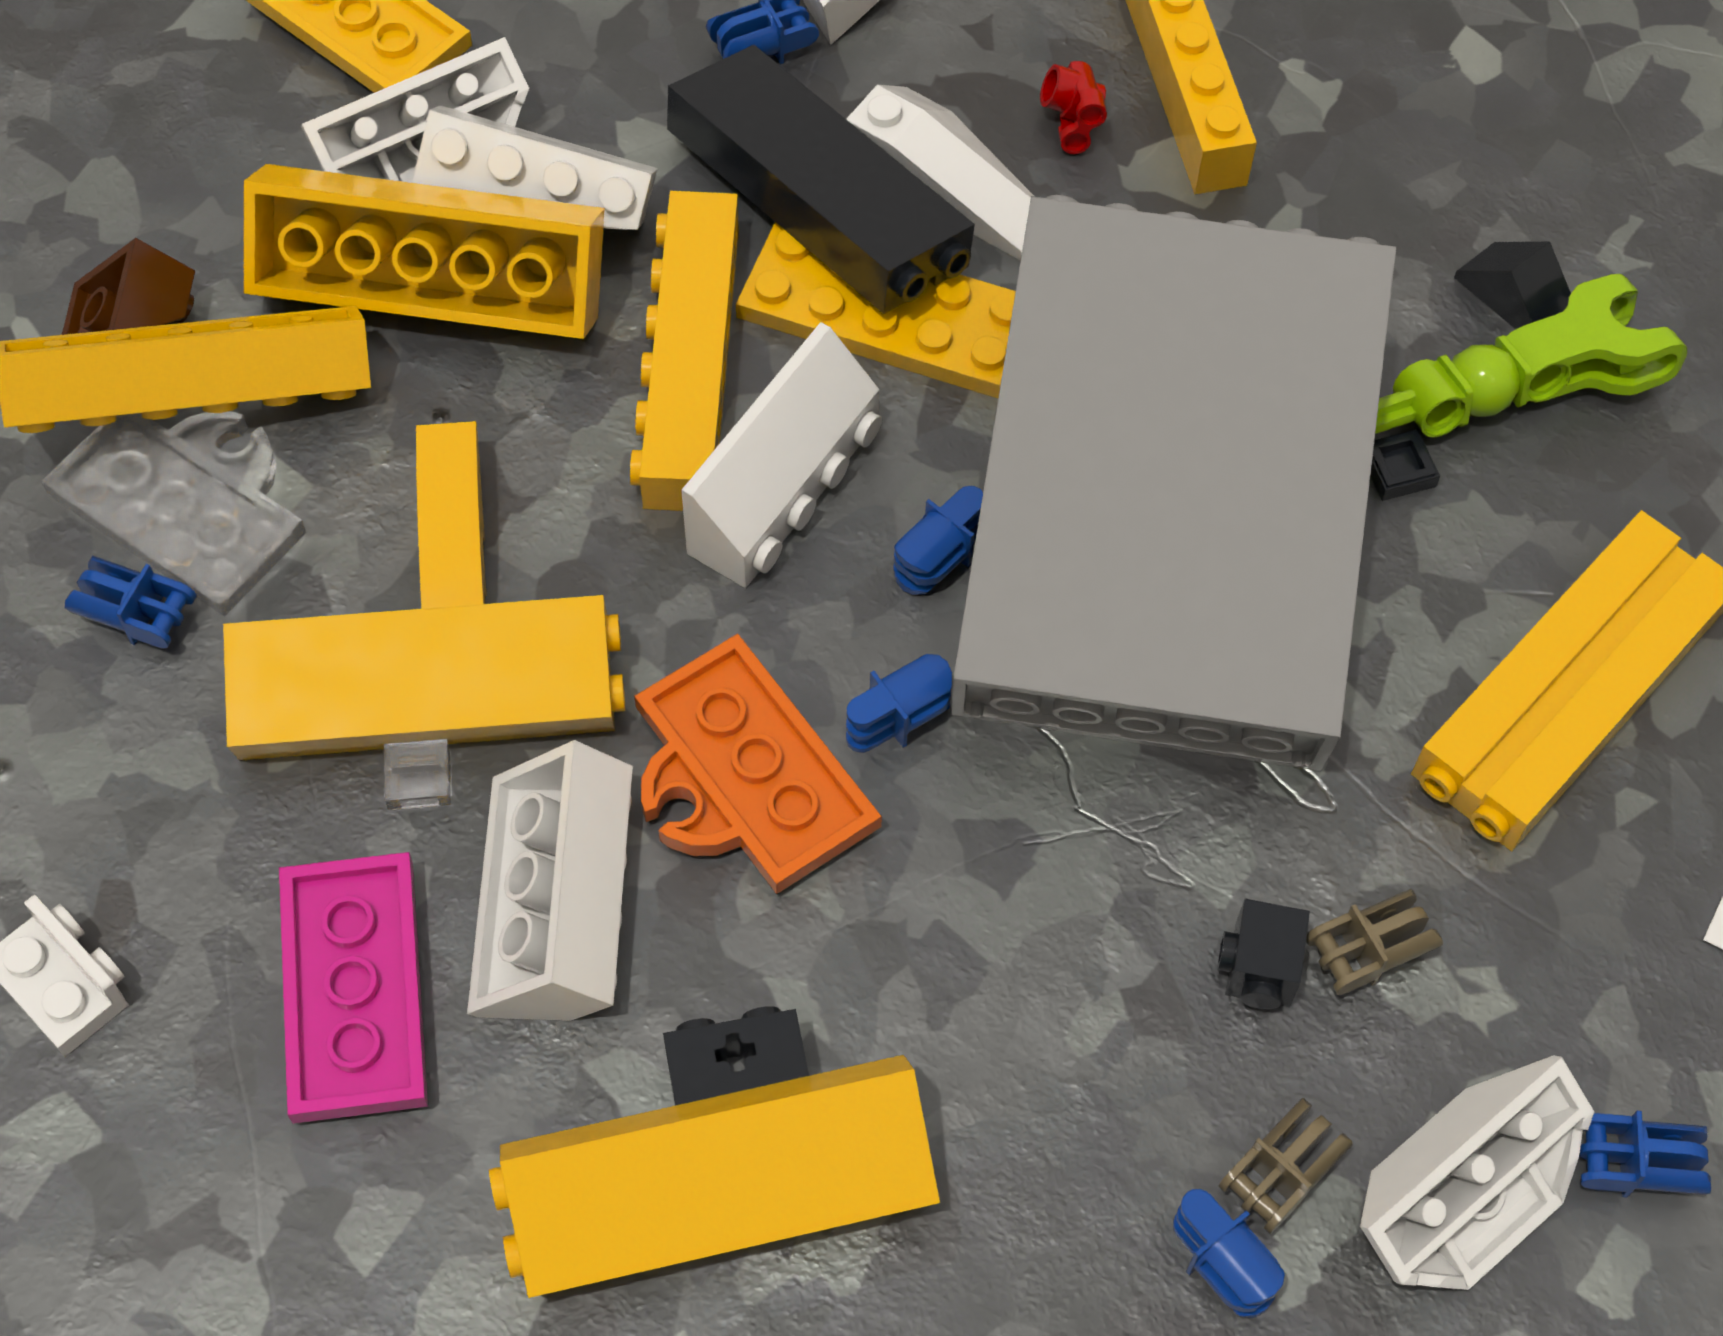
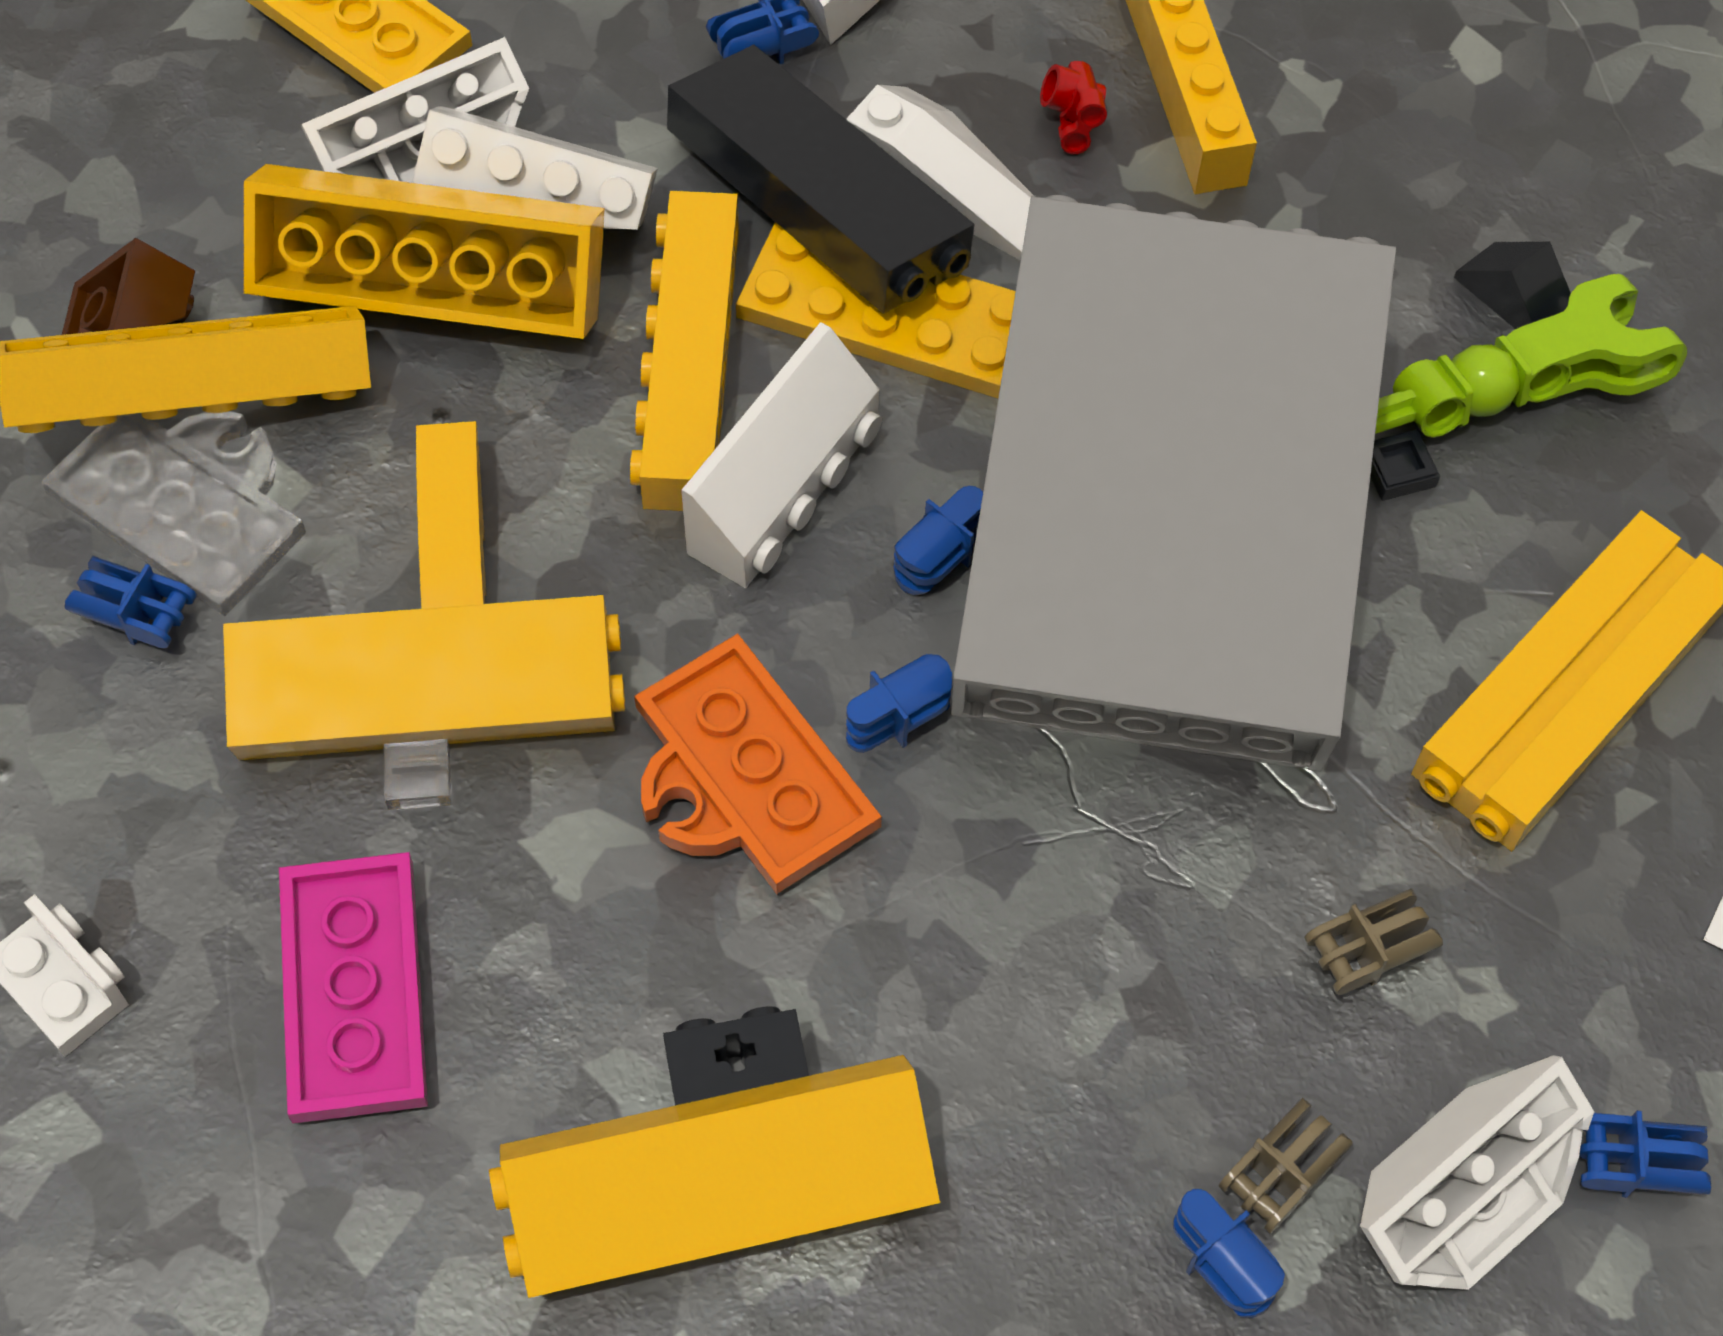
white slope [467,740,633,1021] -> none
black brick [1217,899,1310,1009] -> none

